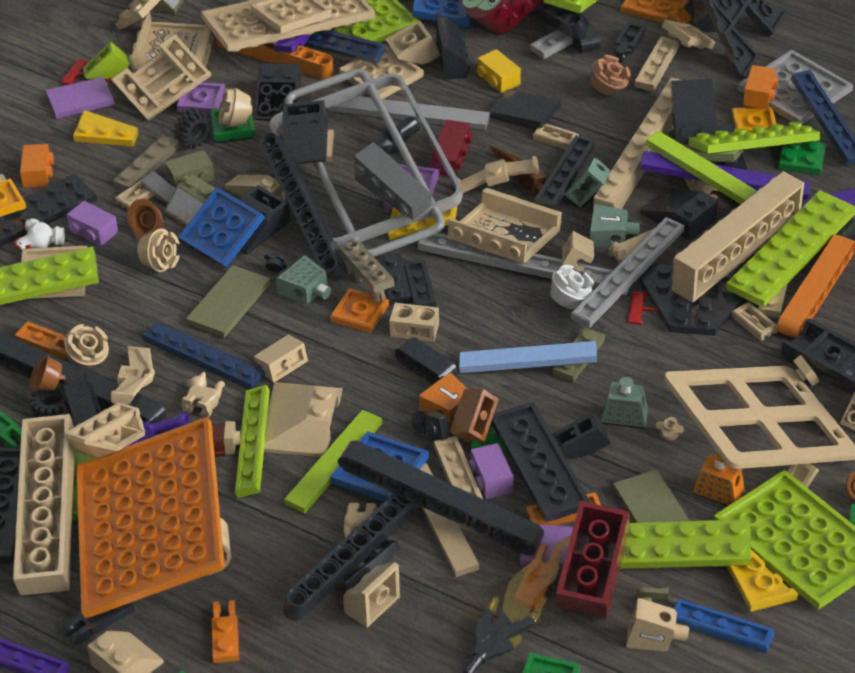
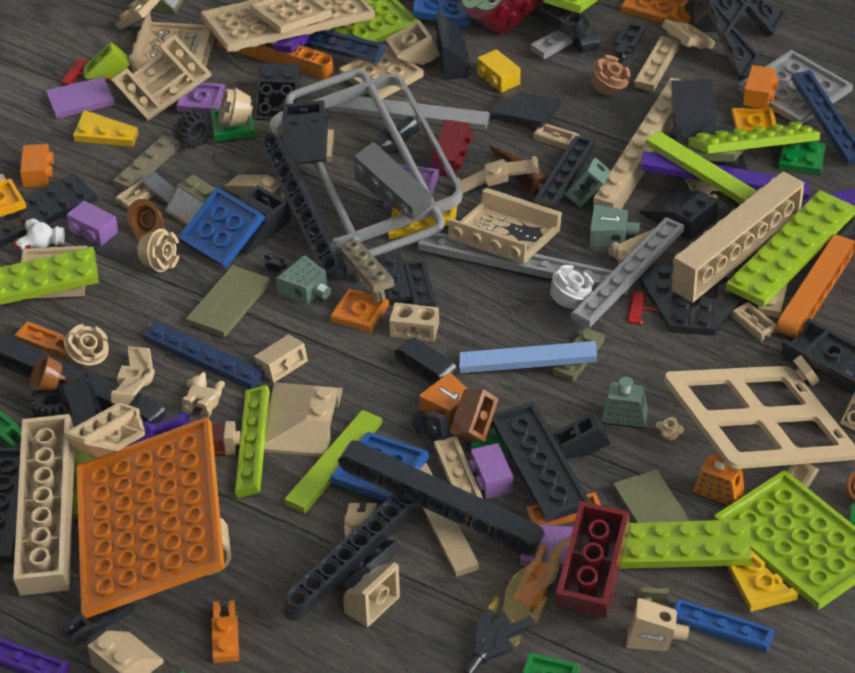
olive brick [165,150,215,189] -> none
tan hinge [562,231,594,271] -> none

